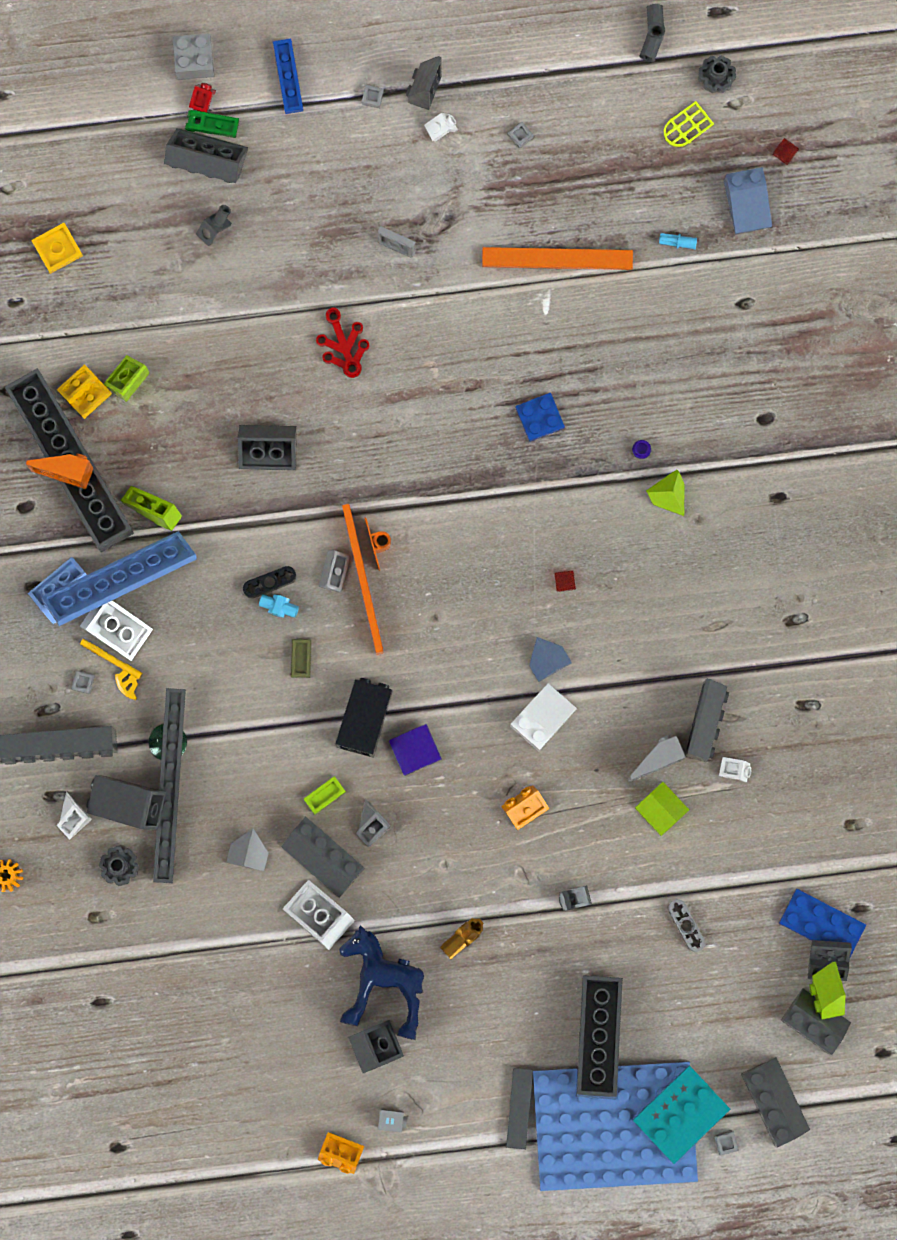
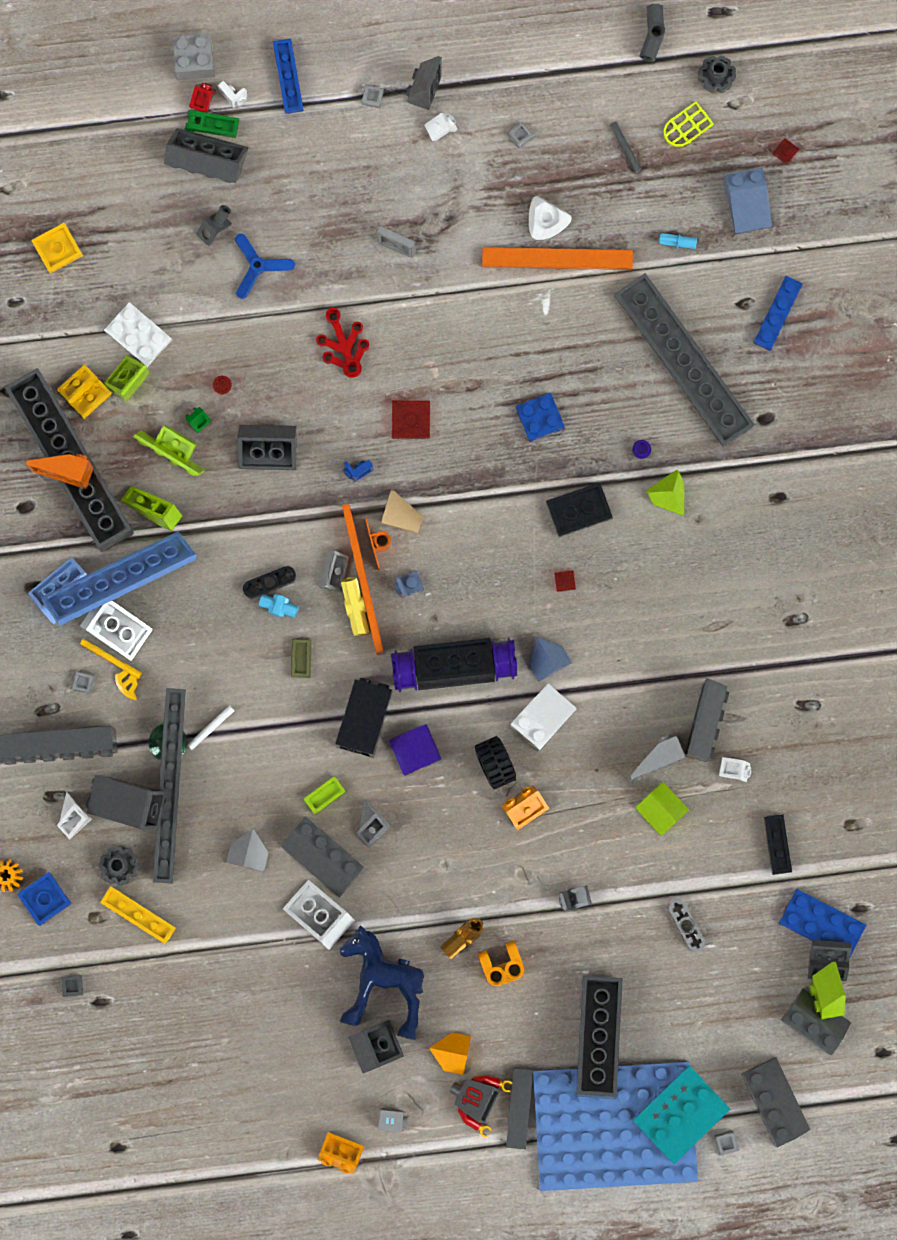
none -> blue plate [17,872,72,926]
none -> dark grey plate [61,975,83,997]
none -> yellow plate [100,886,176,945]
none -> white plate [104,302,172,367]
none -> lime bracket [133,424,205,476]
none -> green tile [185,407,211,434]
none -> white bar [187,705,234,750]
none -> clear red plate [213,375,232,395]
none -> white bracket [218,81,247,108]
none -> blue piece [235,234,295,299]
none -> light yellow piece [341,577,370,637]
none -> blue bracket [343,460,374,482]
none -> tan slope [381,490,423,535]
none -> black brick [391,637,518,692]
none -> clear red tile [392,400,430,439]
none -> sand blue bracket [393,571,424,598]
none -> light orange slope [429,1032,471,1075]
none -> torso [450,1075,512,1138]
none -> black tyre [475,736,516,790]
none -> light orange piece [477,940,524,987]
none -> white hat [529,196,572,240]
none -> black plate [546,482,613,537]
none -> dark grey bar [610,122,642,174]
none -> dark grey plate [614,273,755,447]
none -> blue plate [753,276,803,351]
none -> black plate [763,814,792,875]

